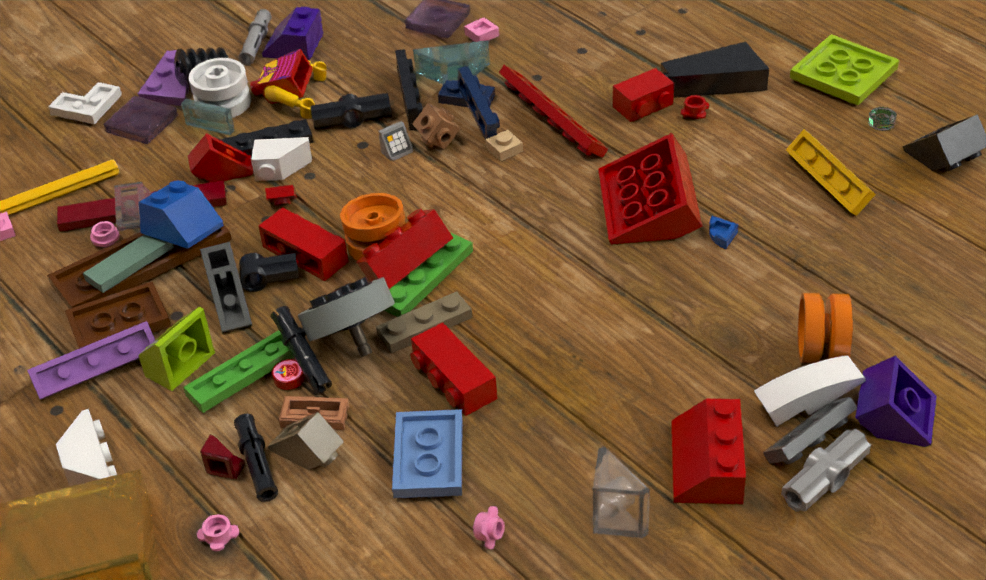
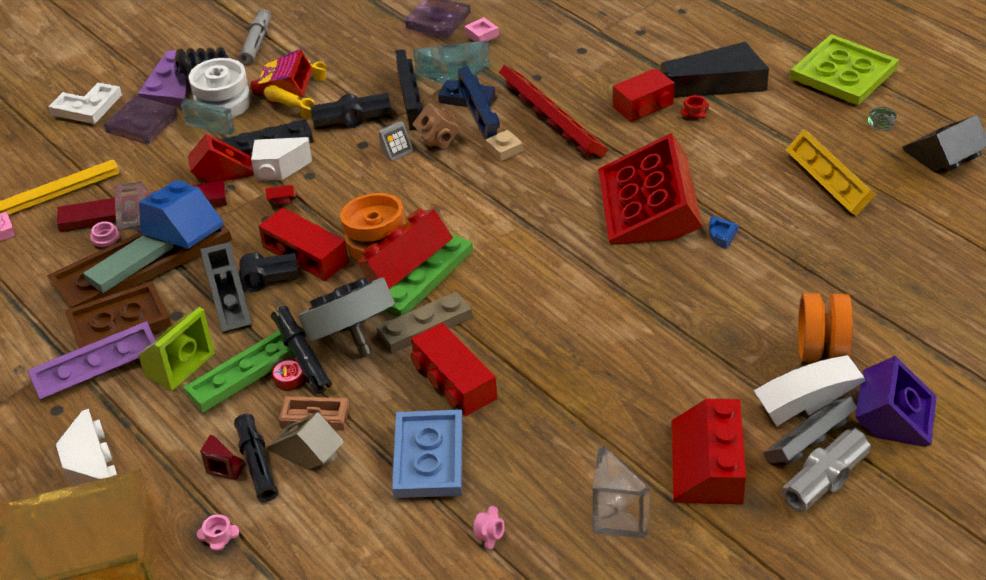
dark purple slope [262,6,323,61] -> none

